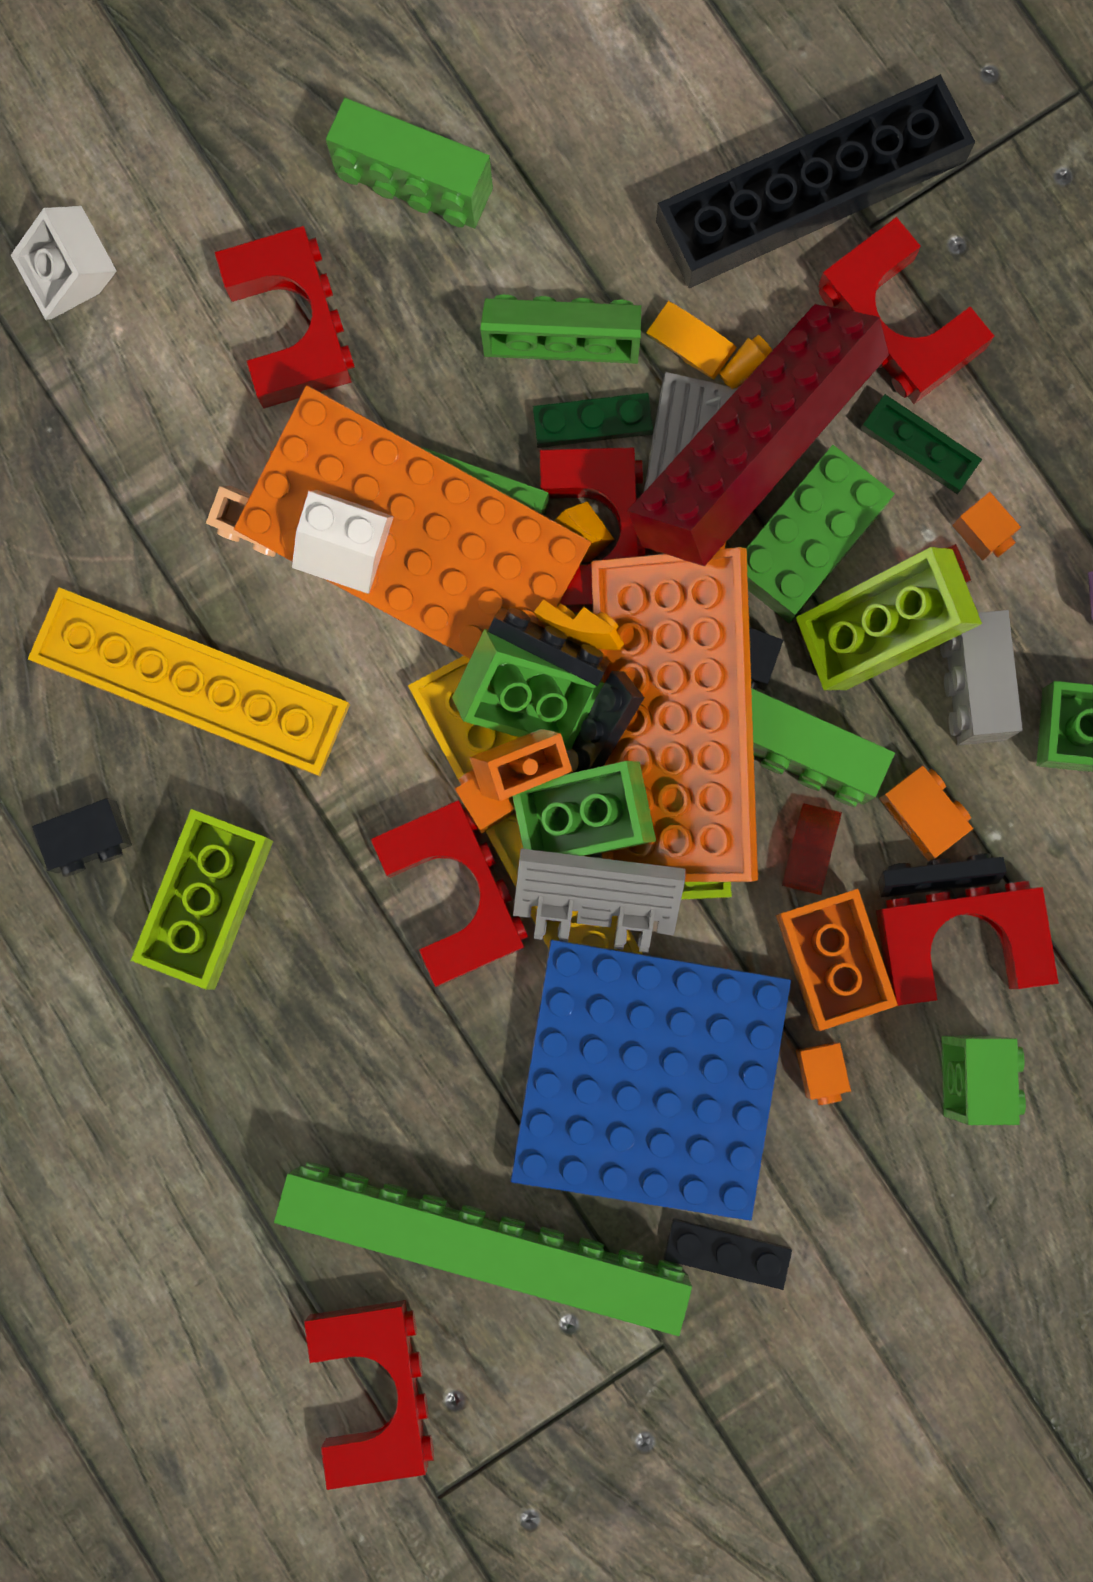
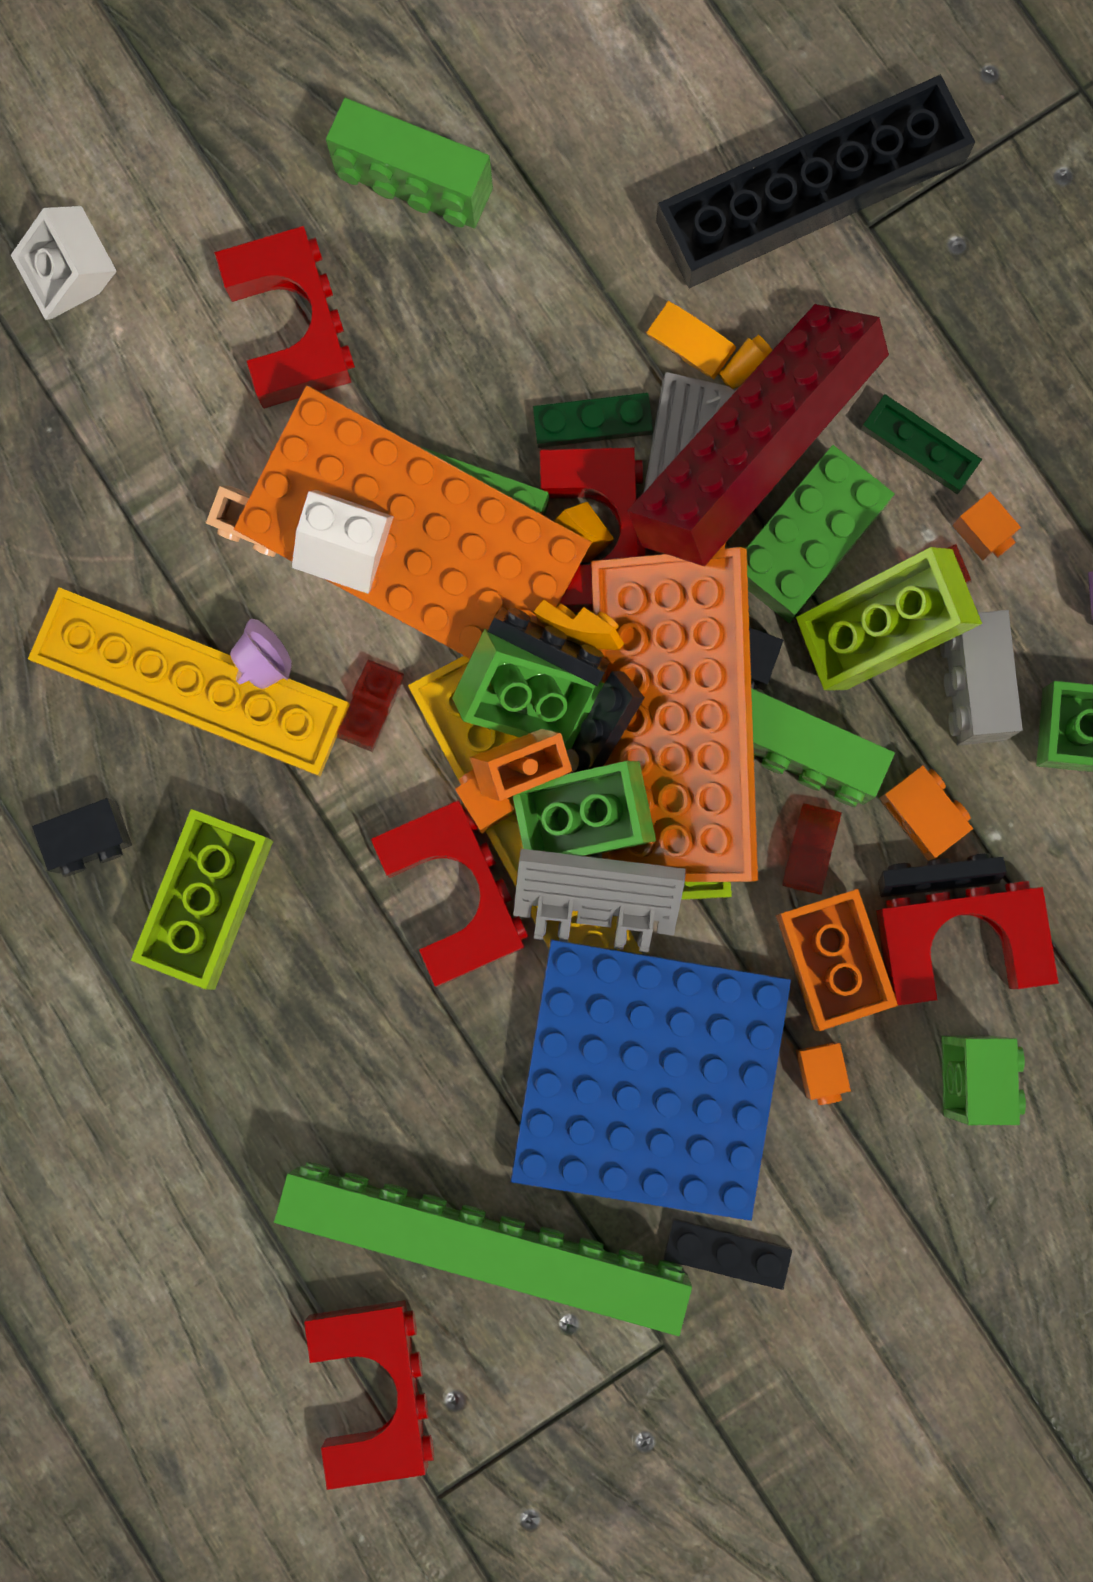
bright green slope [480,294,641,364] -> none
red arch [818,217,995,404] -> none
none -> lavender piece [230,619,292,689]
none -> clear red slope [337,659,404,752]

